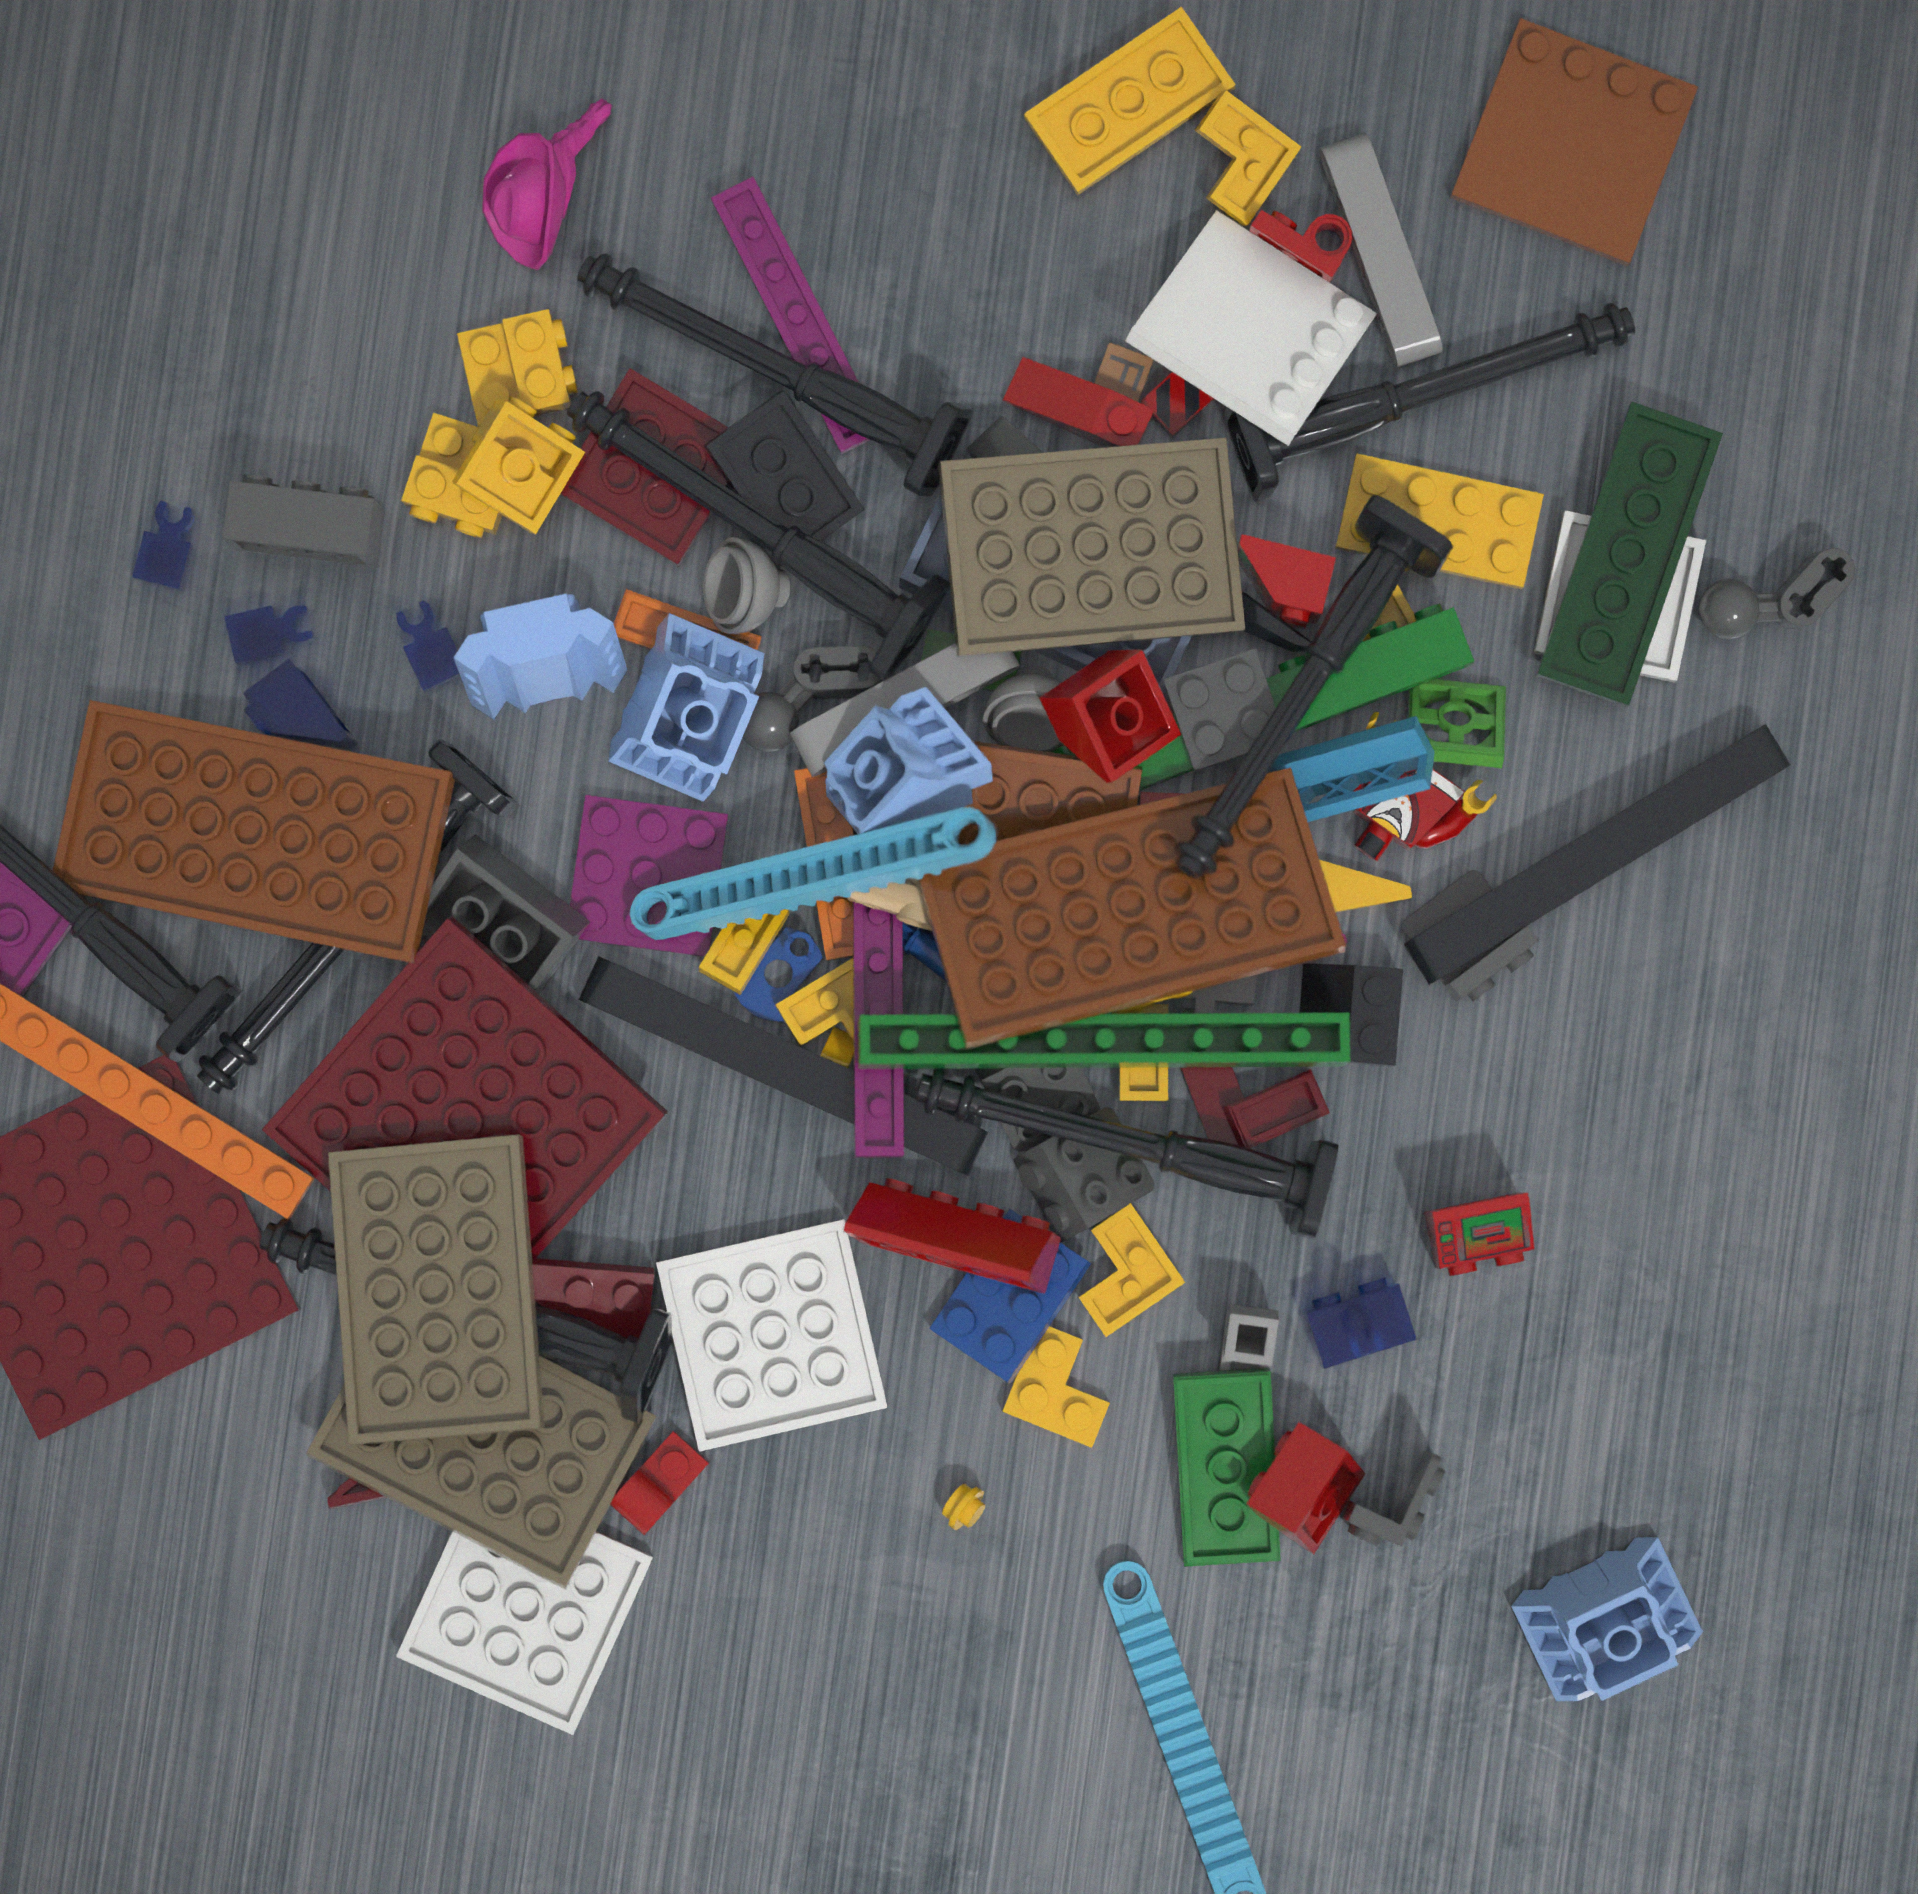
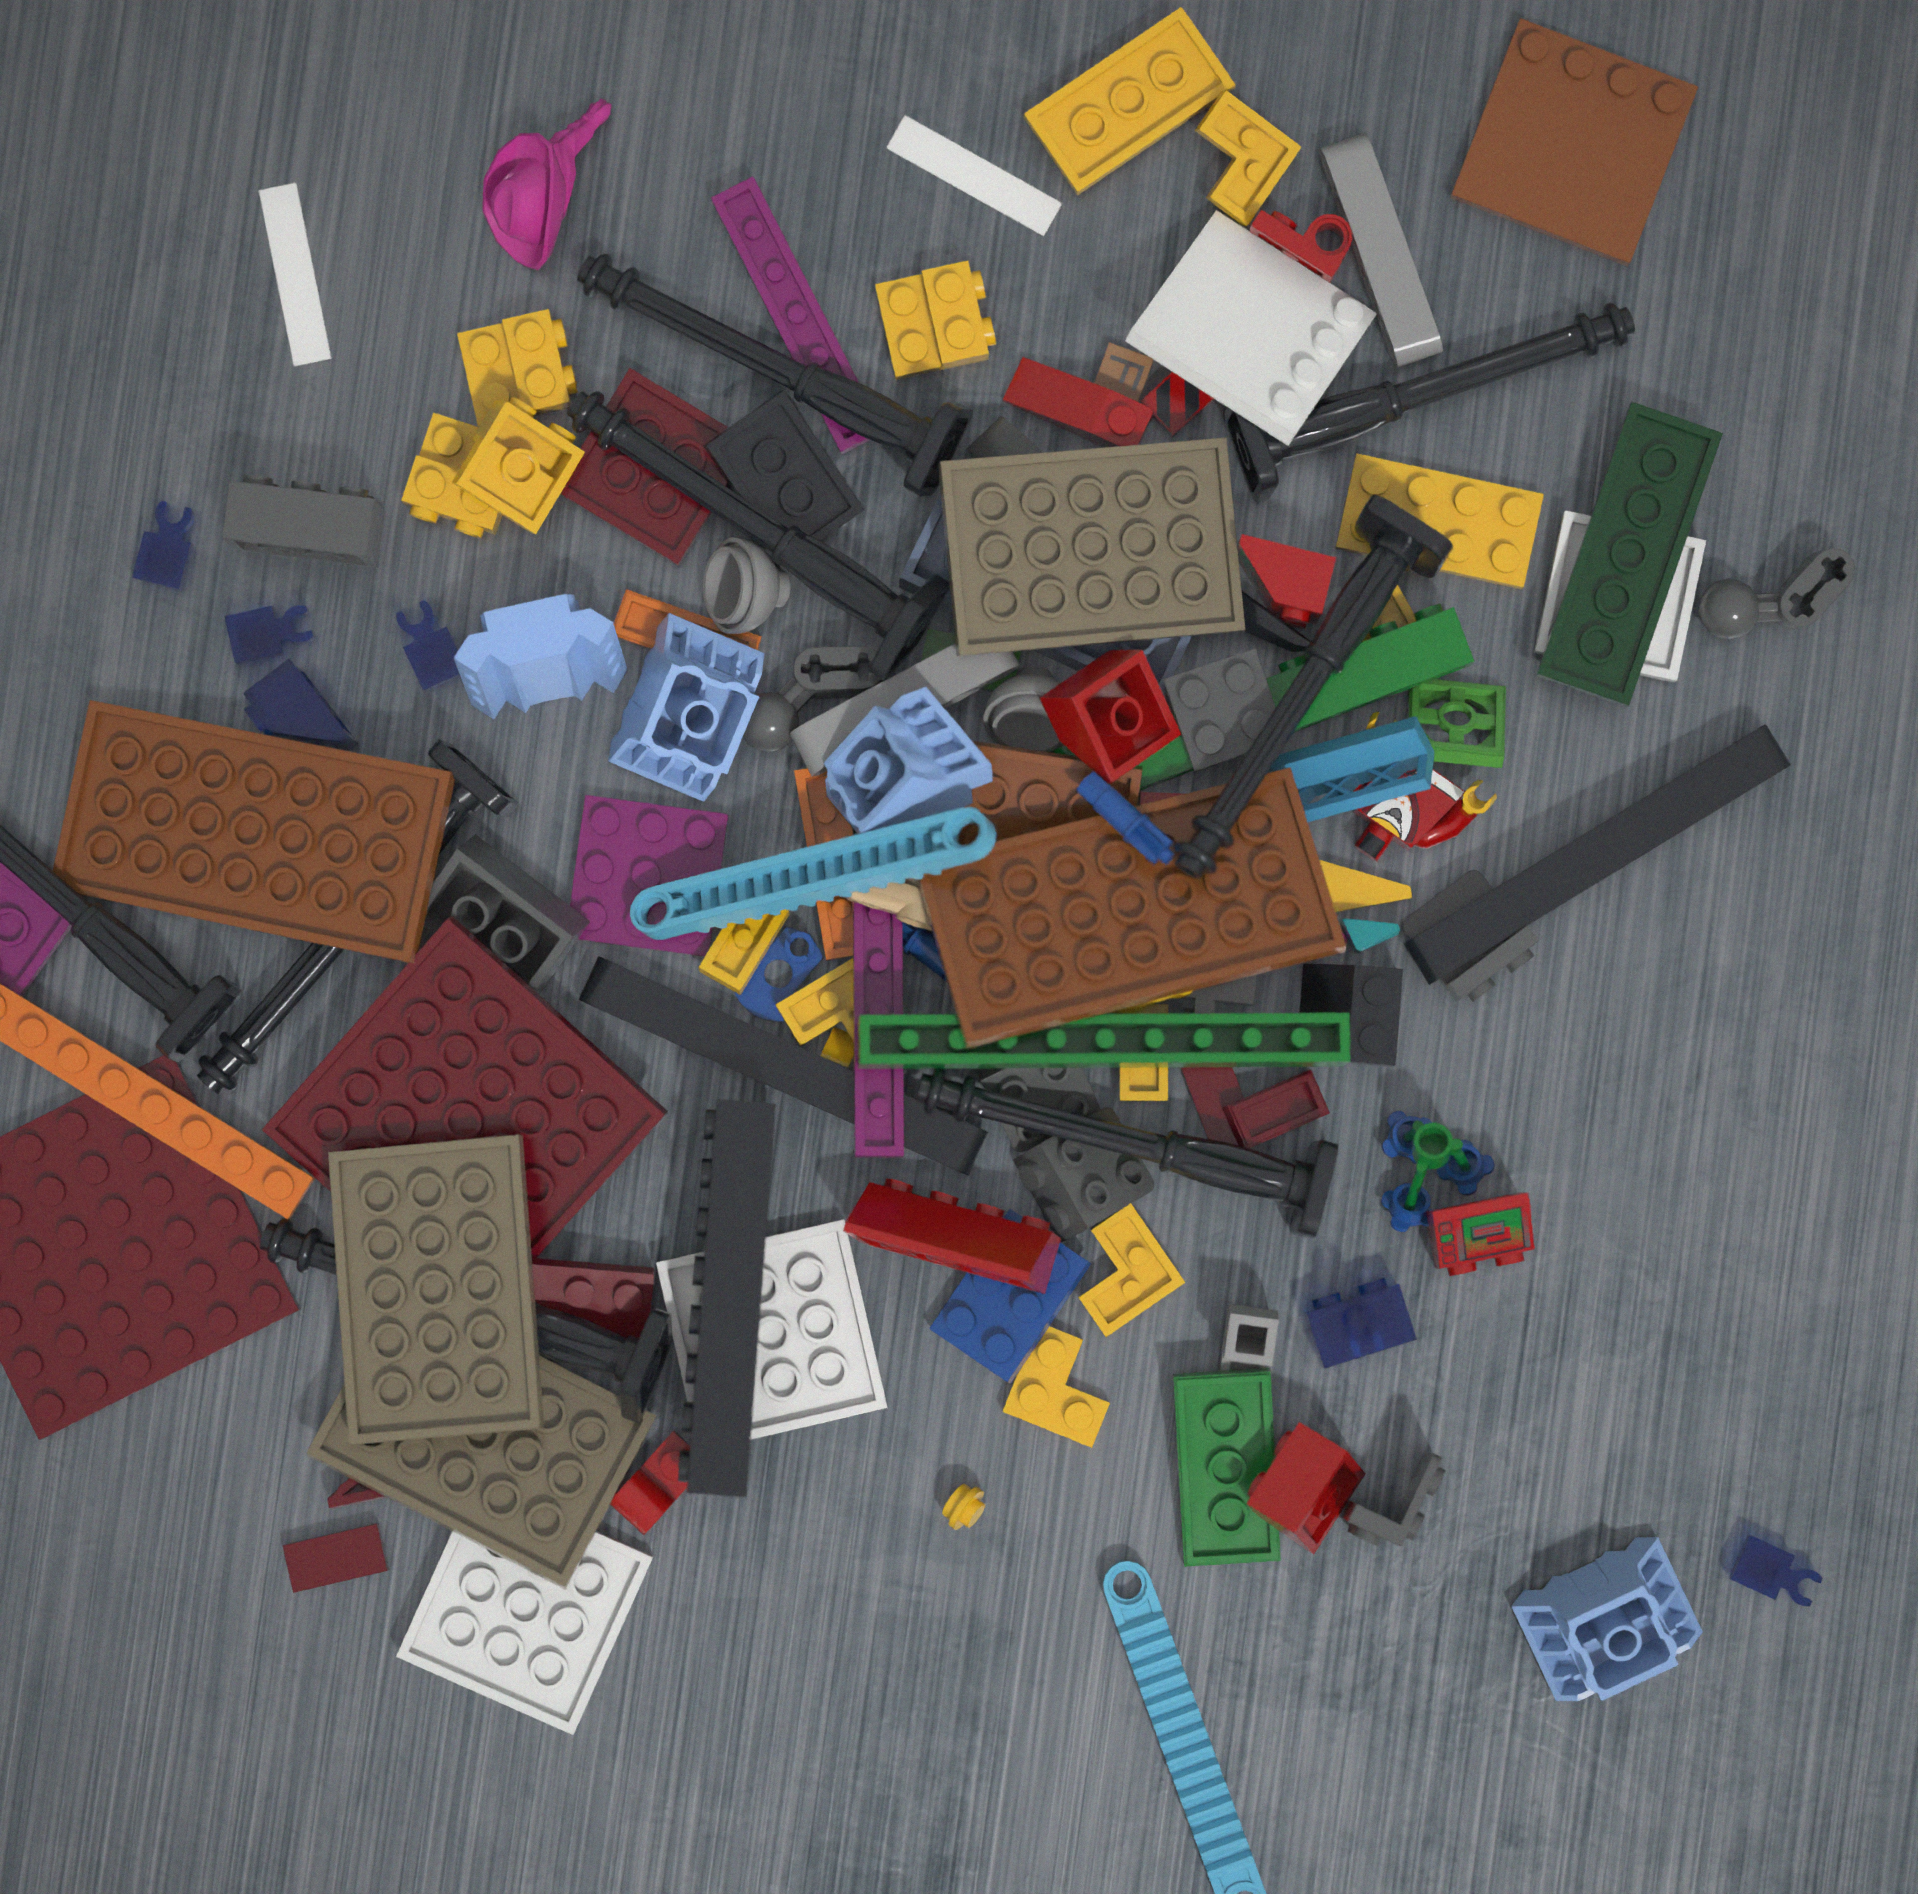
none -> white sticker [259,183,331,366]
none -> dark red tile [283,1523,389,1593]
none -> black brick [678,1099,776,1497]
none -> yellow plate [875,260,996,380]
none -> white sticker [886,115,1062,236]
none -> blue piece [1076,771,1175,865]
none -> teal slope [1339,918,1401,954]
none -> blue plant [1381,1111,1495,1232]
none -> clear blue plate [1729,1534,1823,1606]

